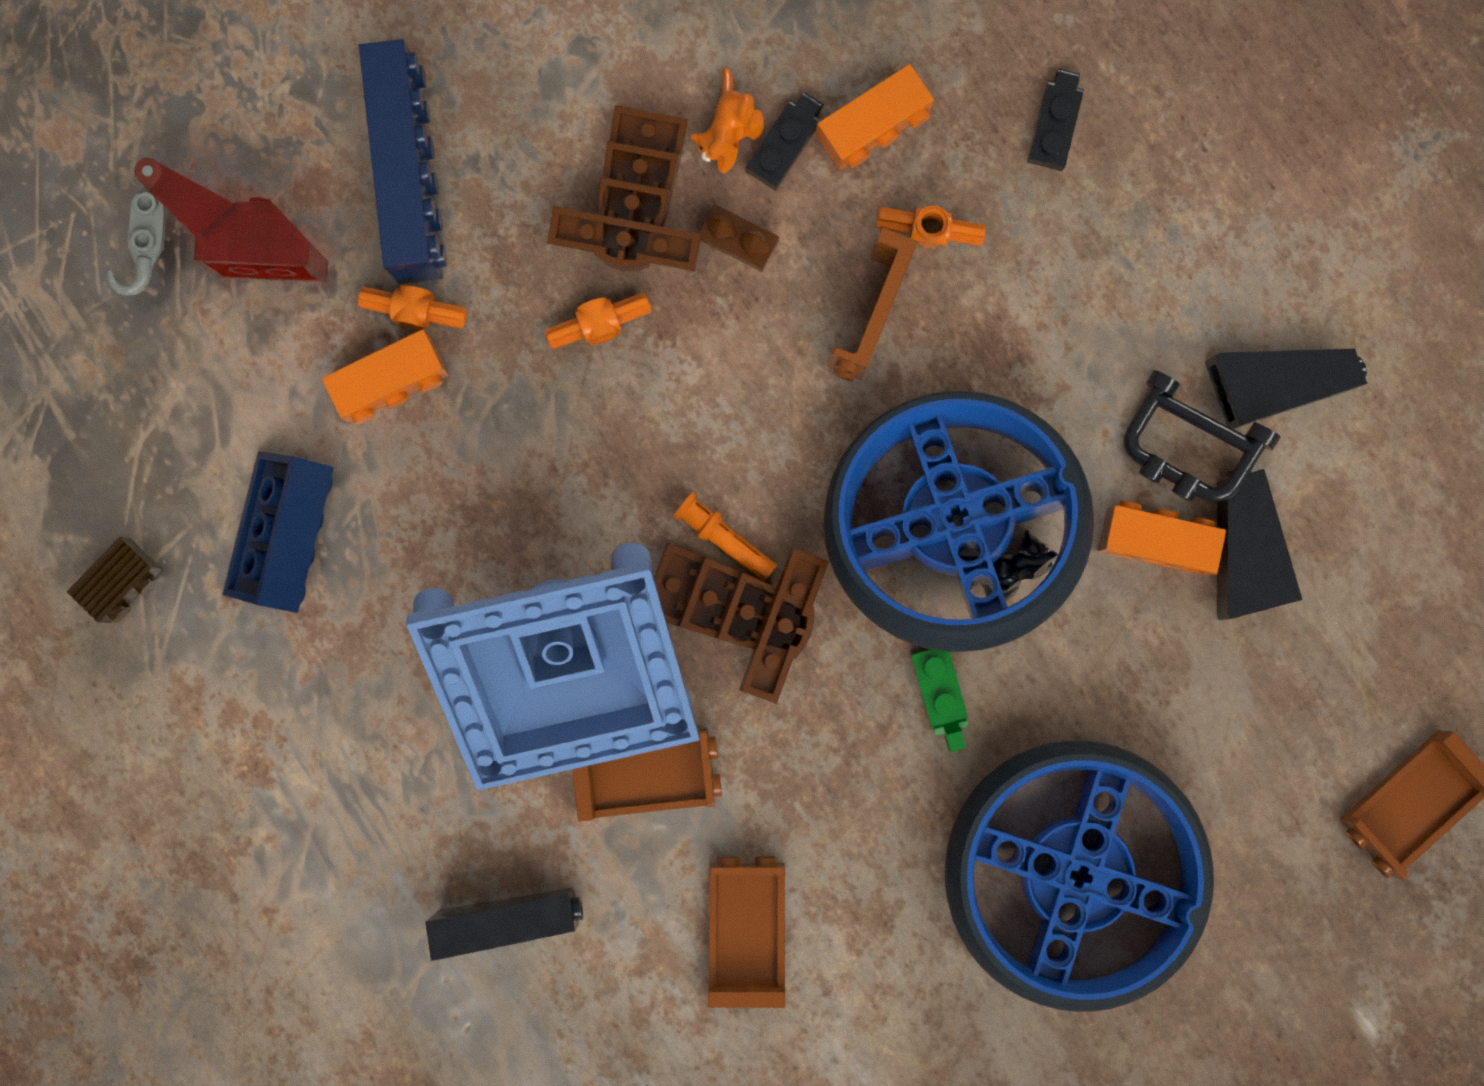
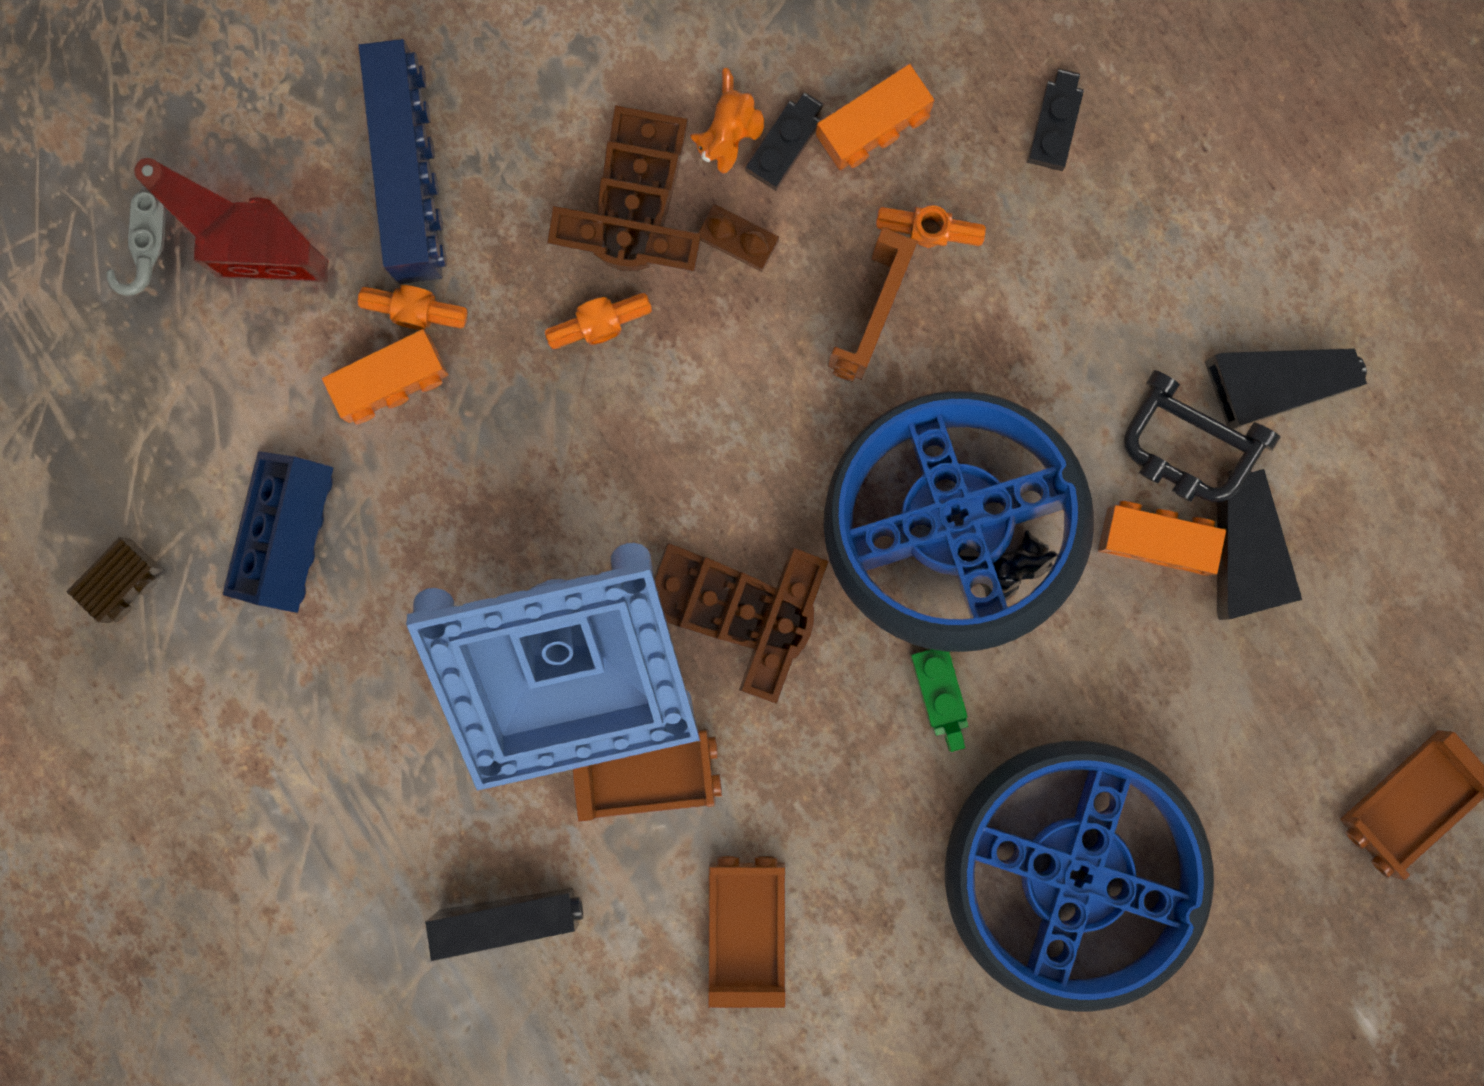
orange pin [672,491,778,582] -> none

